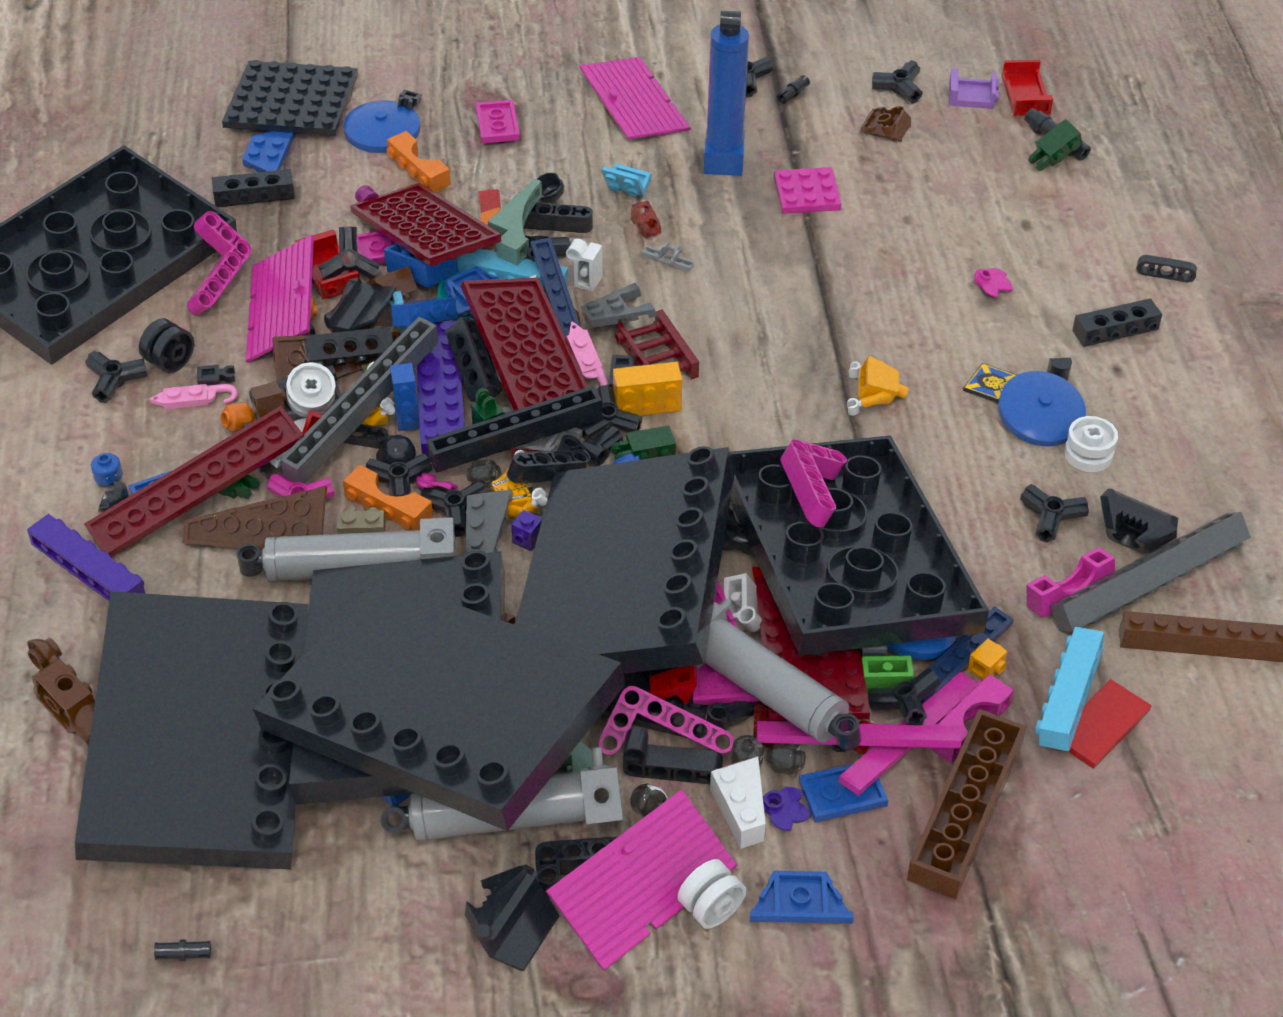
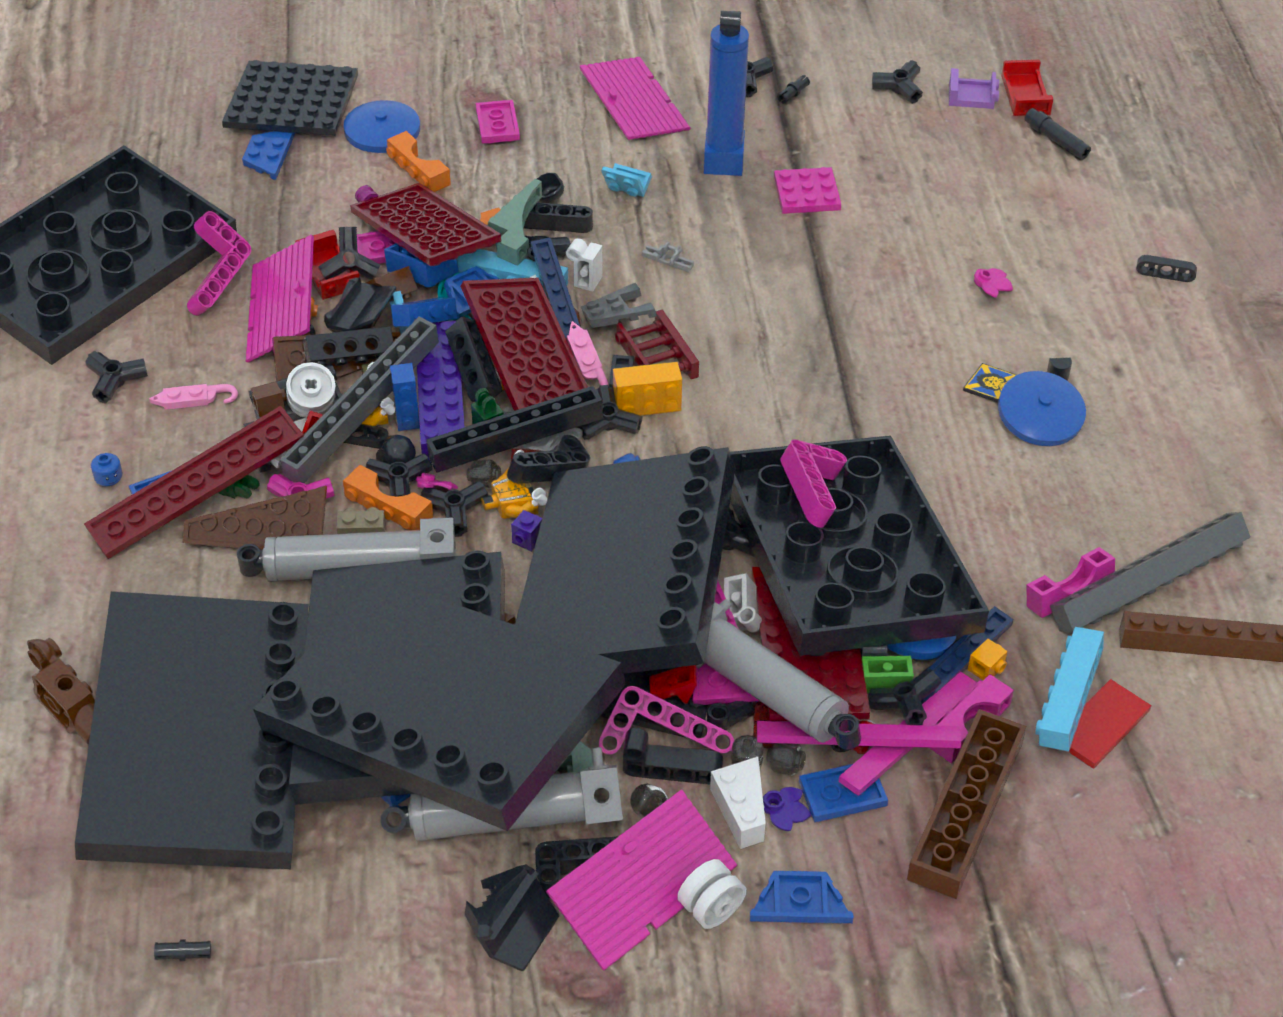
dark purple brick [27,514,145,601] -> none
black hair [98,480,129,512] -> none
black wheel [139,318,195,373] -> none
black plate [197,365,235,386] -> none
black brick [212,169,295,207] -> none
orange head [220,402,255,432] -> none
black plate [397,89,422,109] -> none
dark grey wing [465,489,513,554] -> none
red slope [478,189,501,213] -> none
black piece [582,426,623,466] -> none
dark green hinge [611,425,676,460] -> none
clear red leg [631,201,661,238] -> none
light orange torso [847,356,909,416] -> none
reddish brown slope [861,106,911,142] -> none
black piece [1020,484,1089,542] -> none
dark green hinge [1028,119,1082,171] -> none
white wheel [1064,416,1118,472] -> none
black brick [1072,298,1162,347] -> none
black helmet [1100,488,1179,554] -> none

